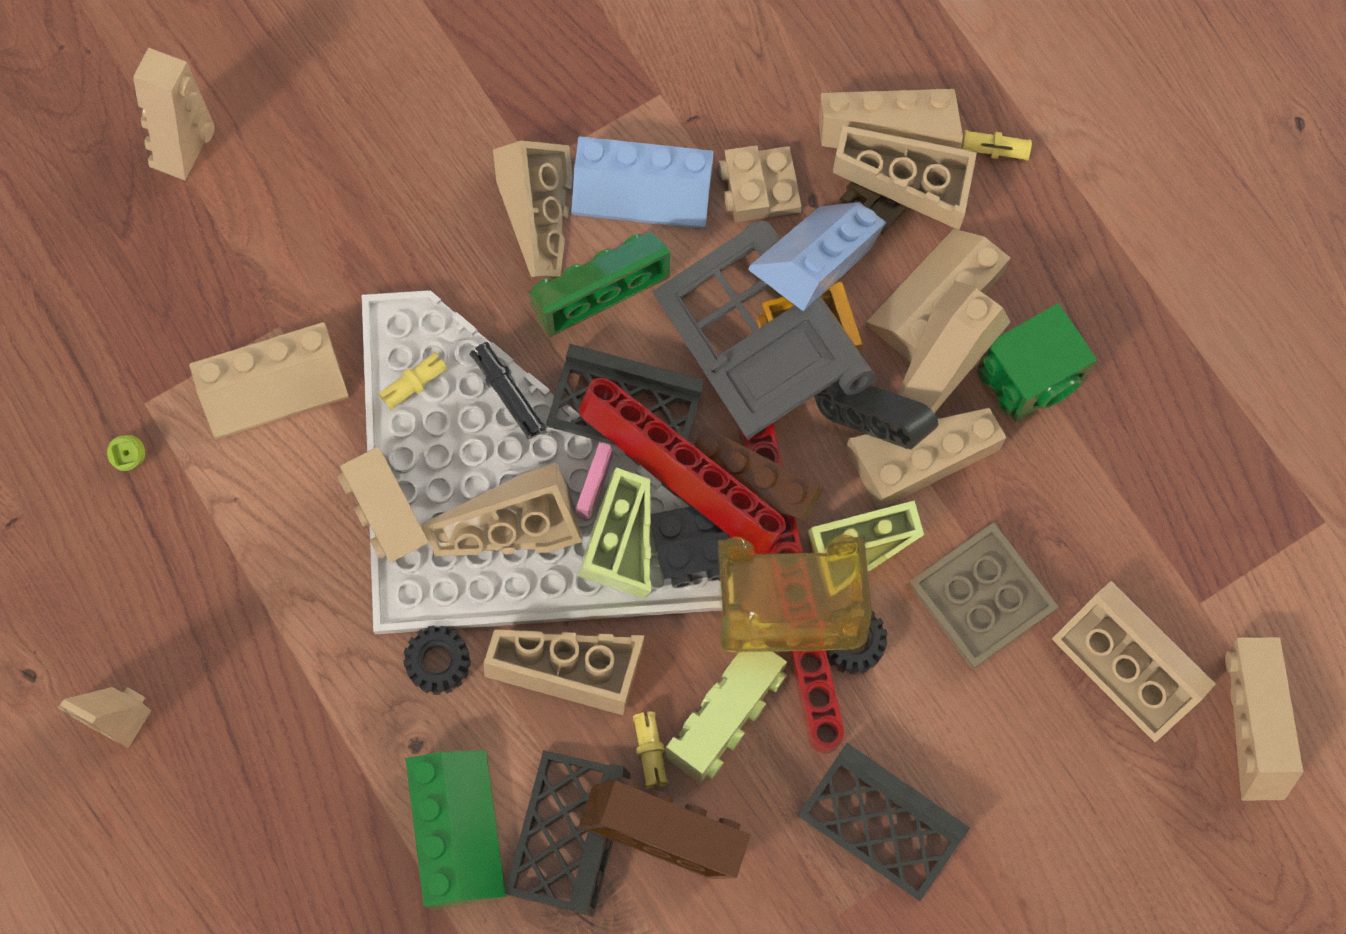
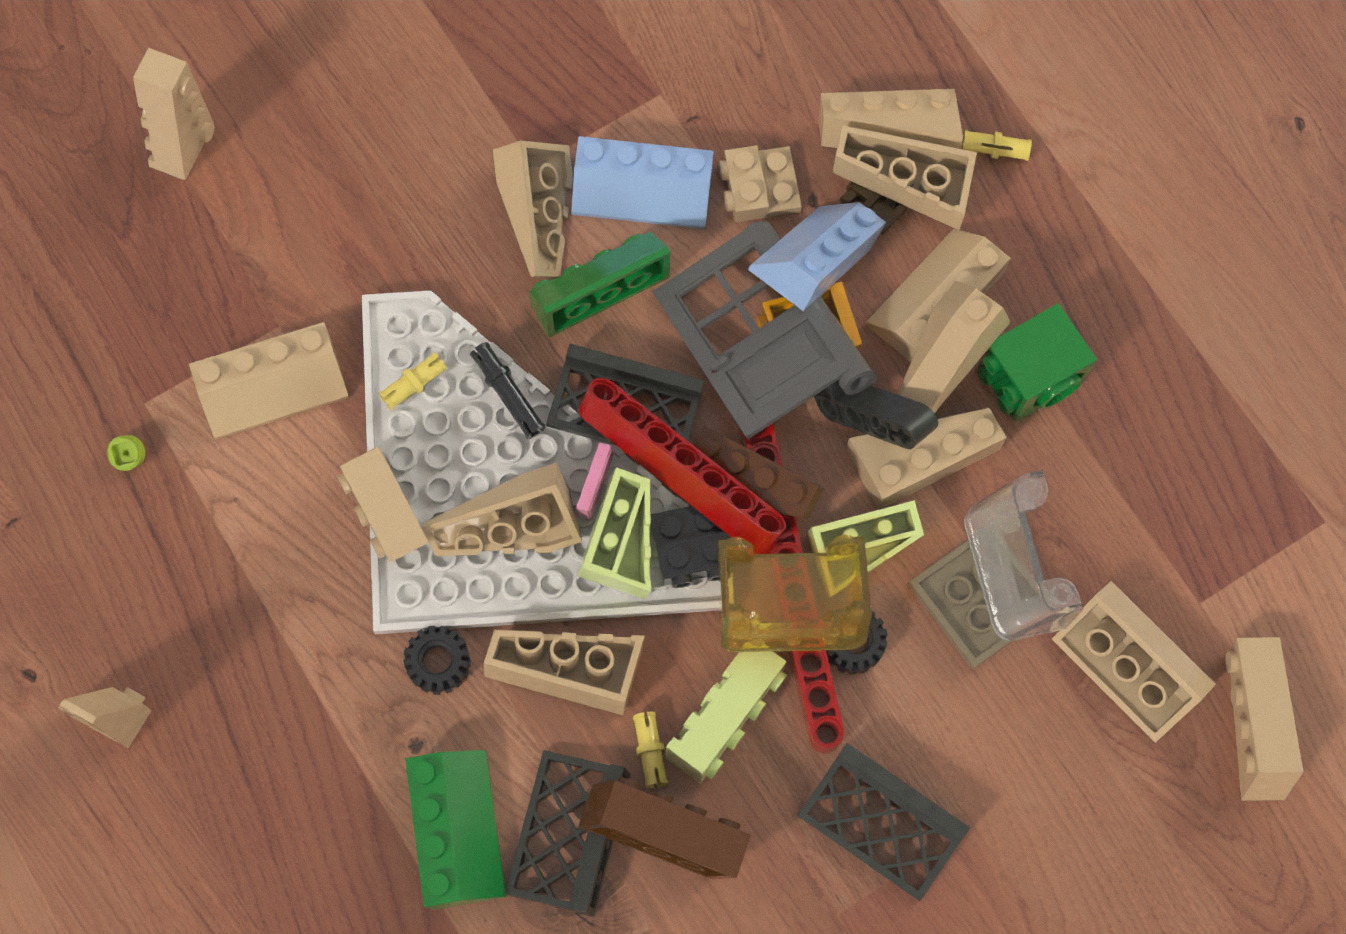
none -> clear windscreen [964,470,1083,641]

